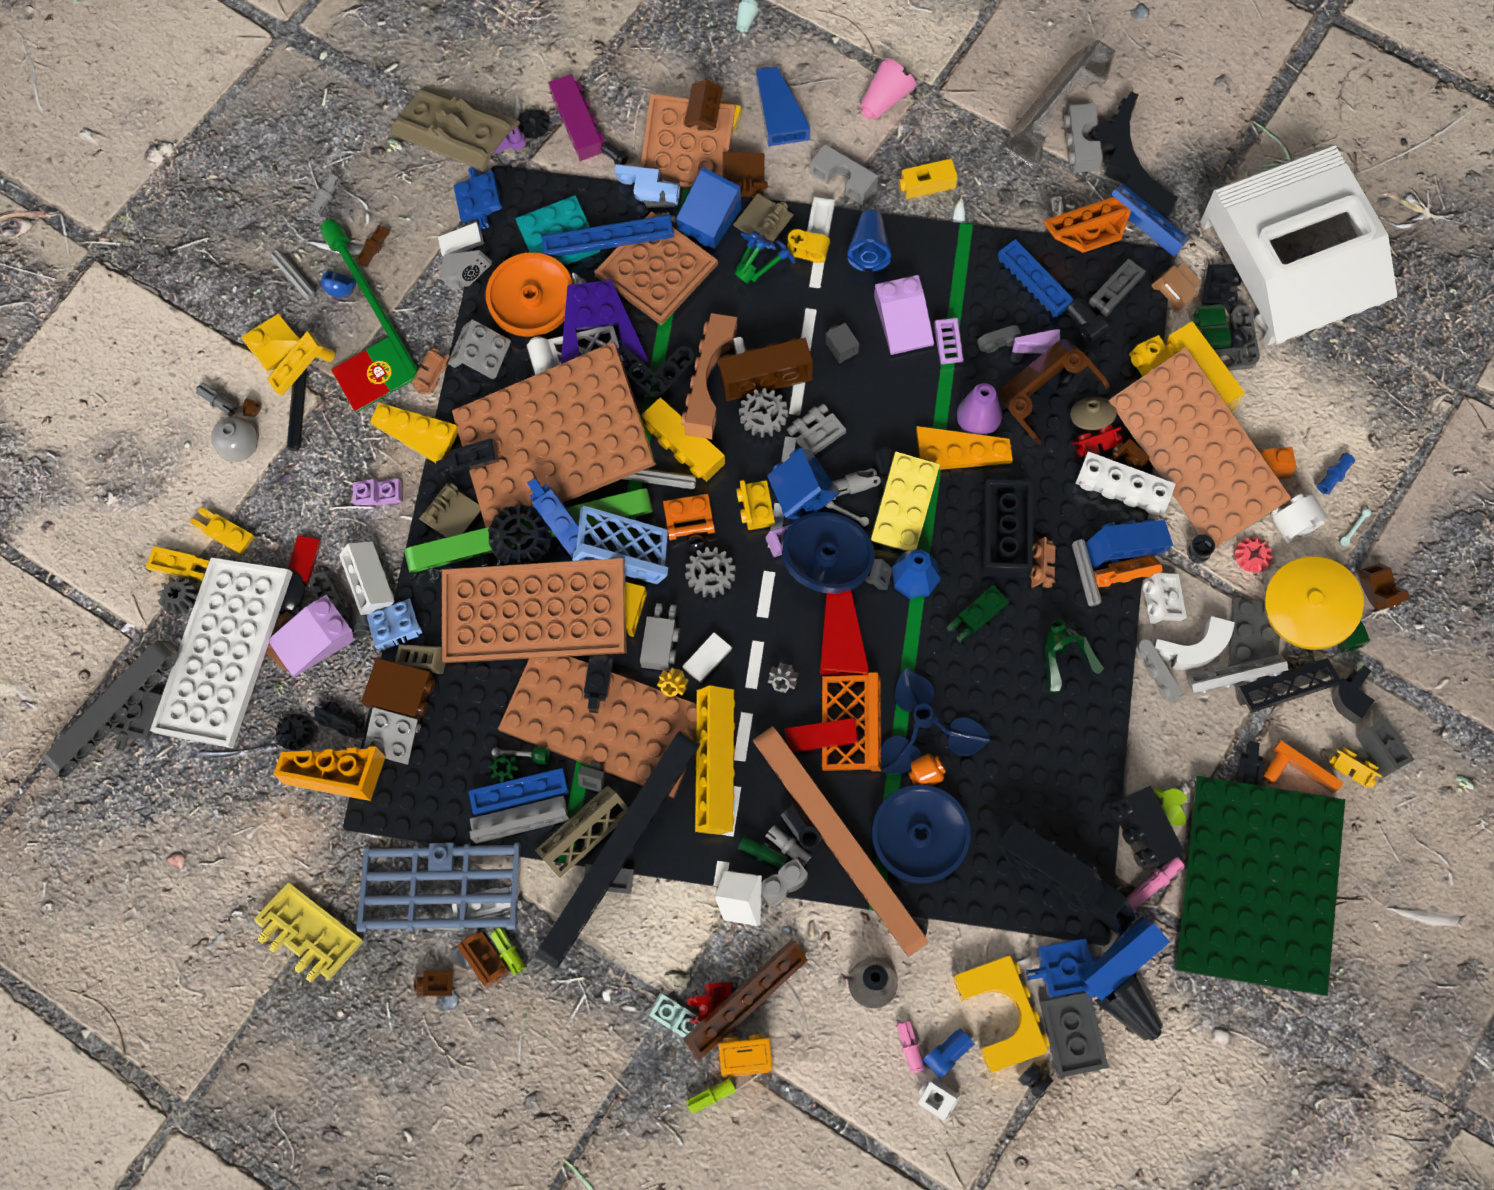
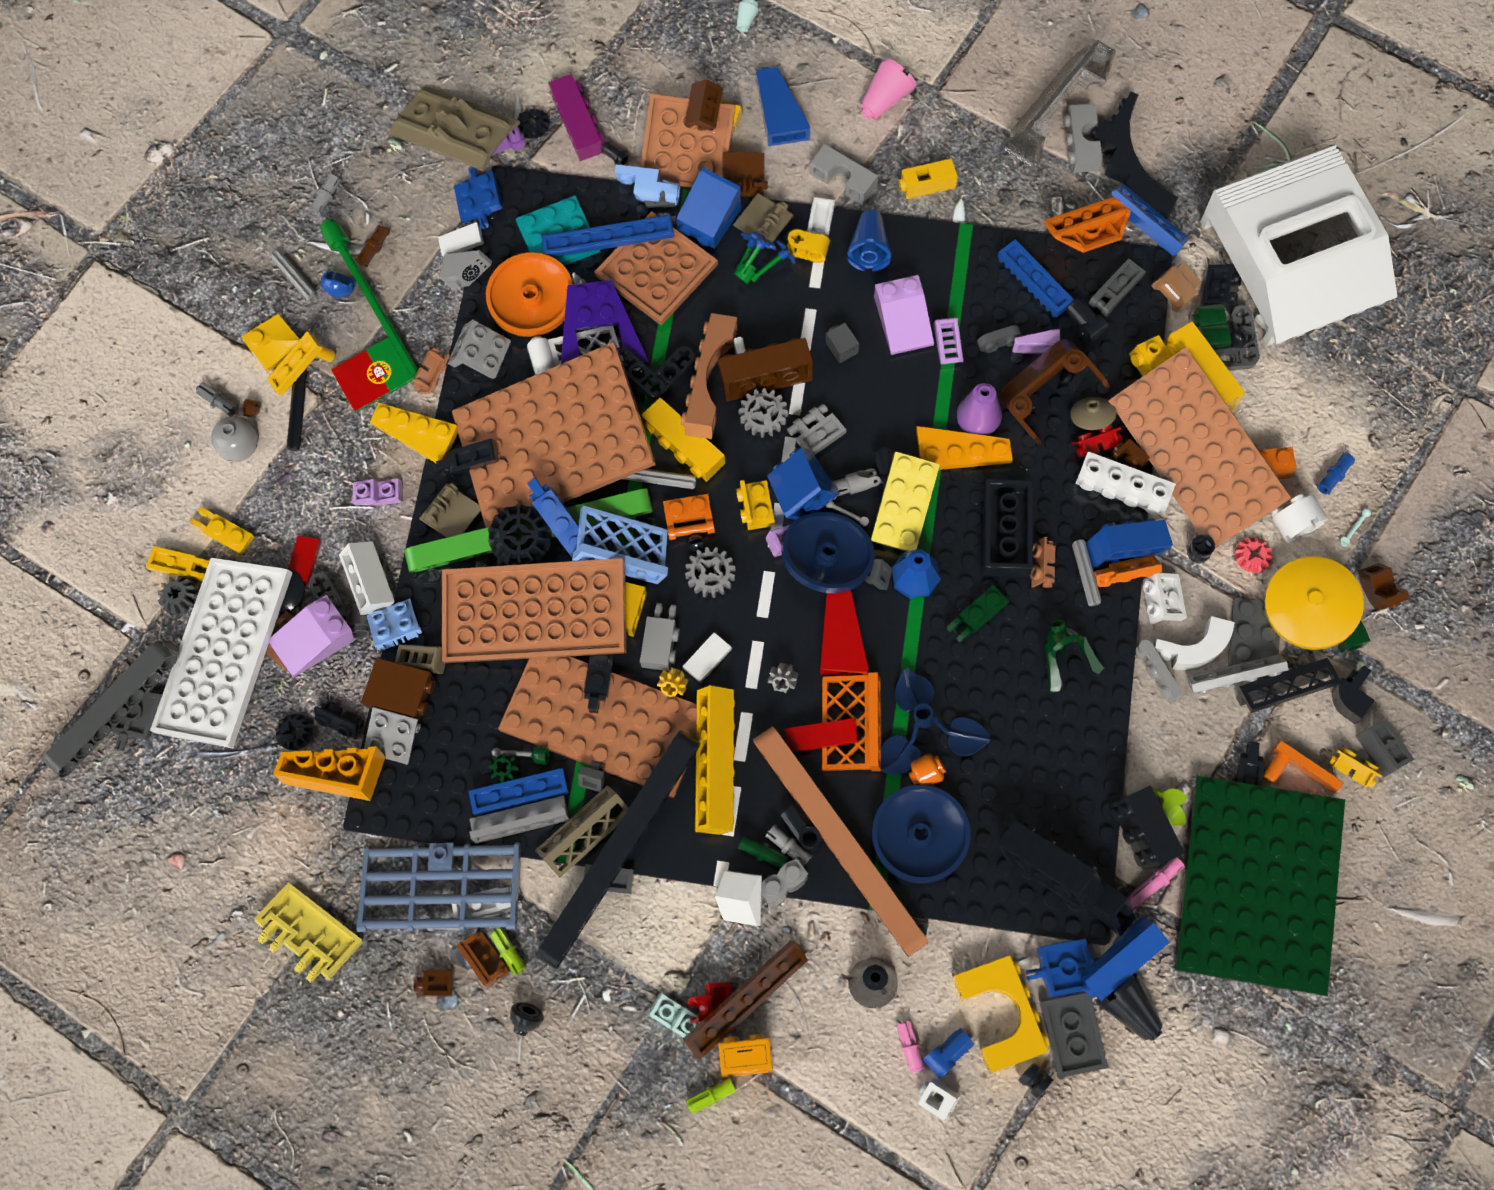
none -> black brick [510,1002,544,1036]

